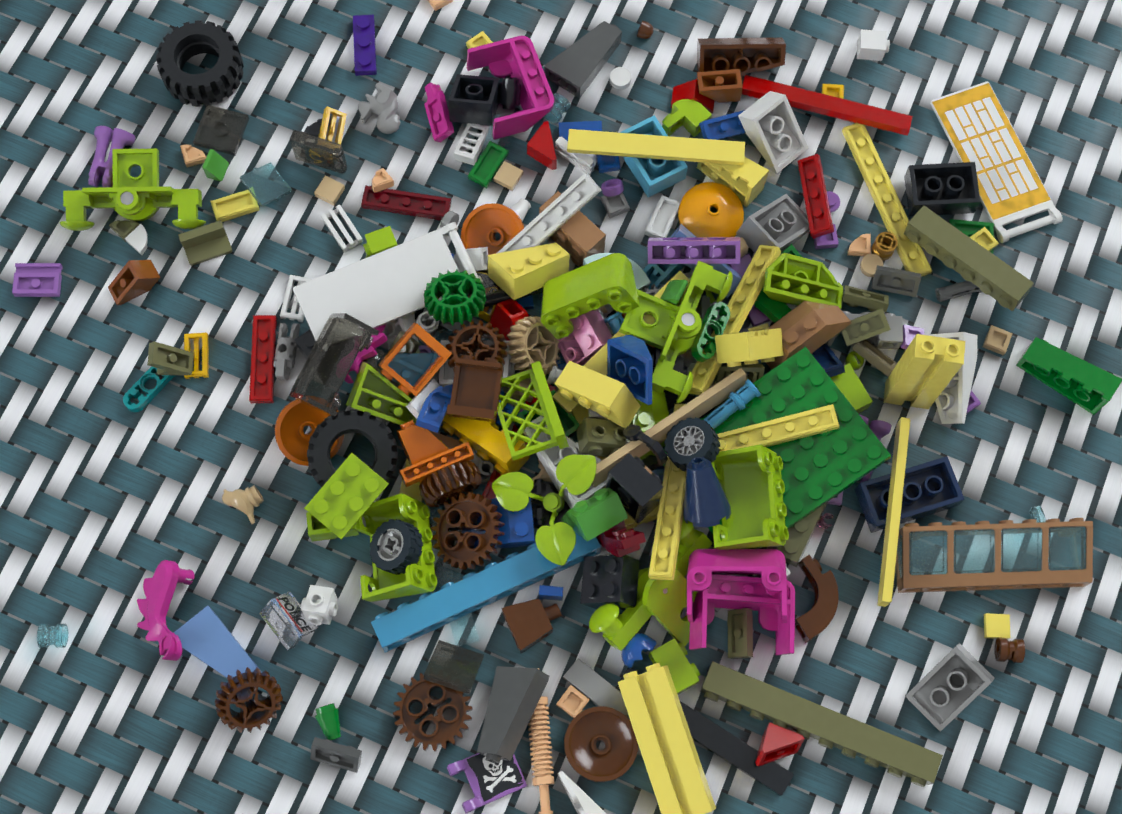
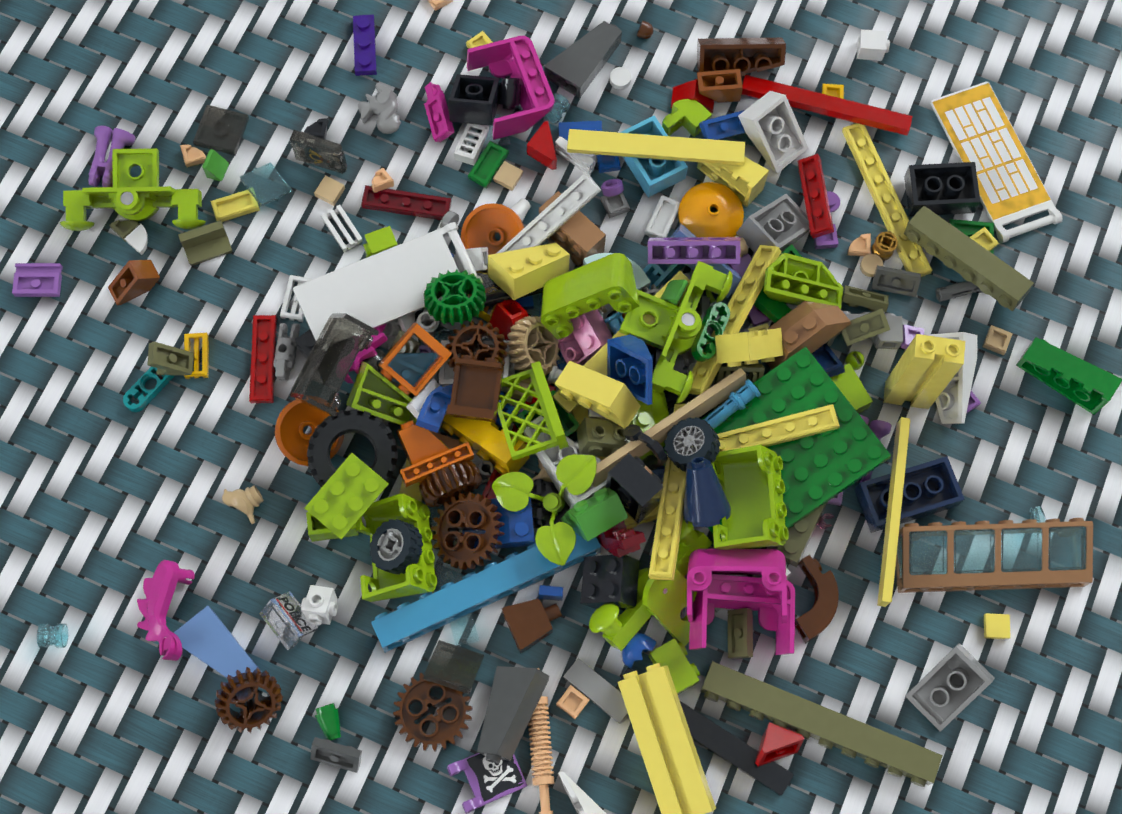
black tyre [156,20,244,107] -> none
yellow tile [317,106,347,155] -> none
reddish brown dish [564,706,638,782] -> none
dark tan tile [852,339,897,376] -> none
reddish brown wheel [994,637,1025,663] -> none

